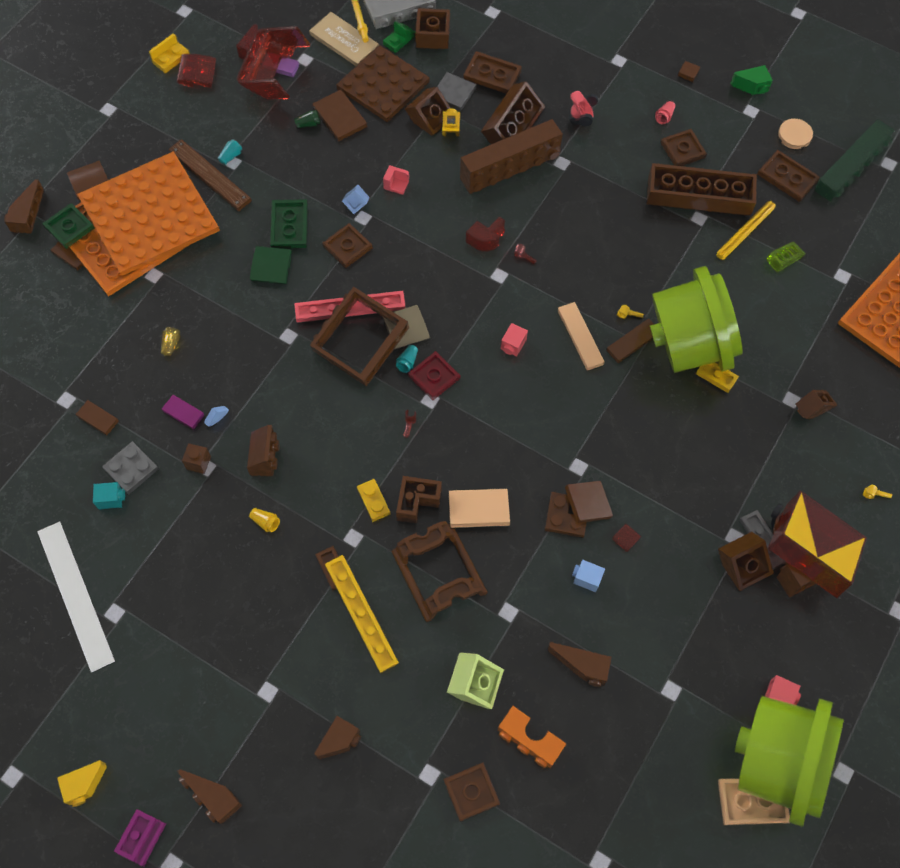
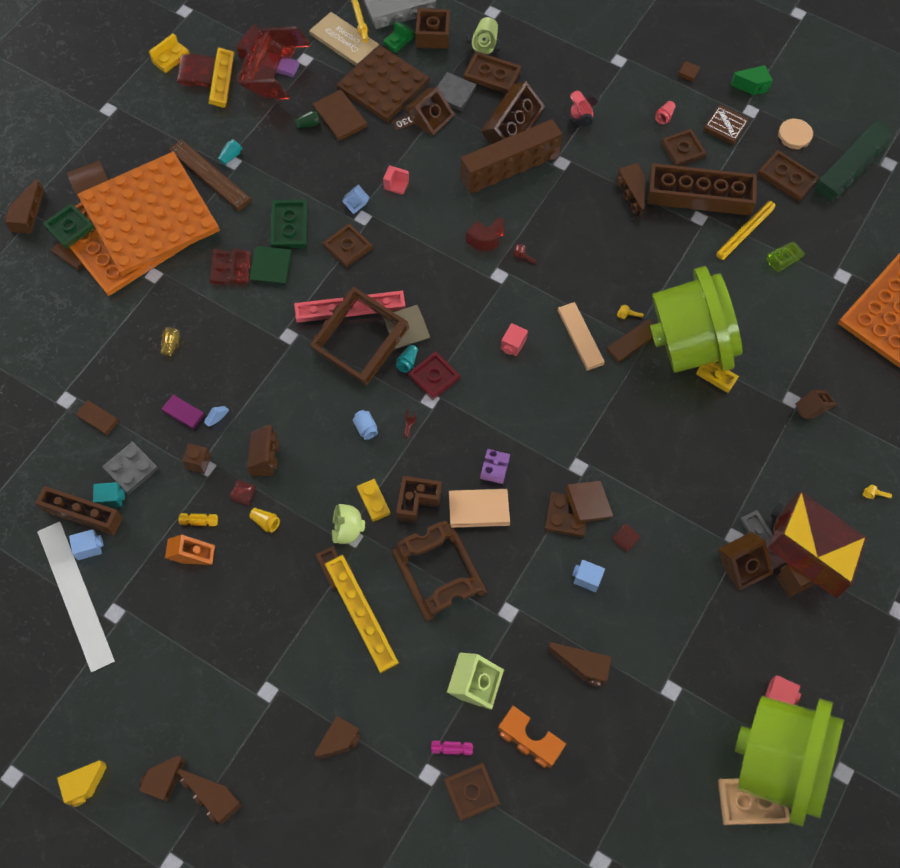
magenta plate [114,809,166,866] -> none
yellow window [442,109,460,136] -> none
none -> reddish brown brick [35,486,123,536]
none -> light blue brick [69,529,103,560]
none -> reddish brown slope [139,755,186,802]
none -> orange slope [165,534,215,565]
none -> yellow axle [178,513,218,526]
none -> yellow plate [208,47,234,108]
none -> clear red slope [210,248,250,285]
none -> clear red tile [230,480,256,505]
none -> yellowish green cylinder [332,504,365,544]
none -> light blue brick [353,410,378,440]
none -> reddish brown sticker [391,115,415,131]
none -> dark pink axle [431,741,473,755]
none -> yellowish green cap [466,17,502,54]
none -> medium lavender piece [480,449,510,484]
none -> reddish brown slope [616,163,645,219]
none -> reddish brown tile [703,105,749,145]

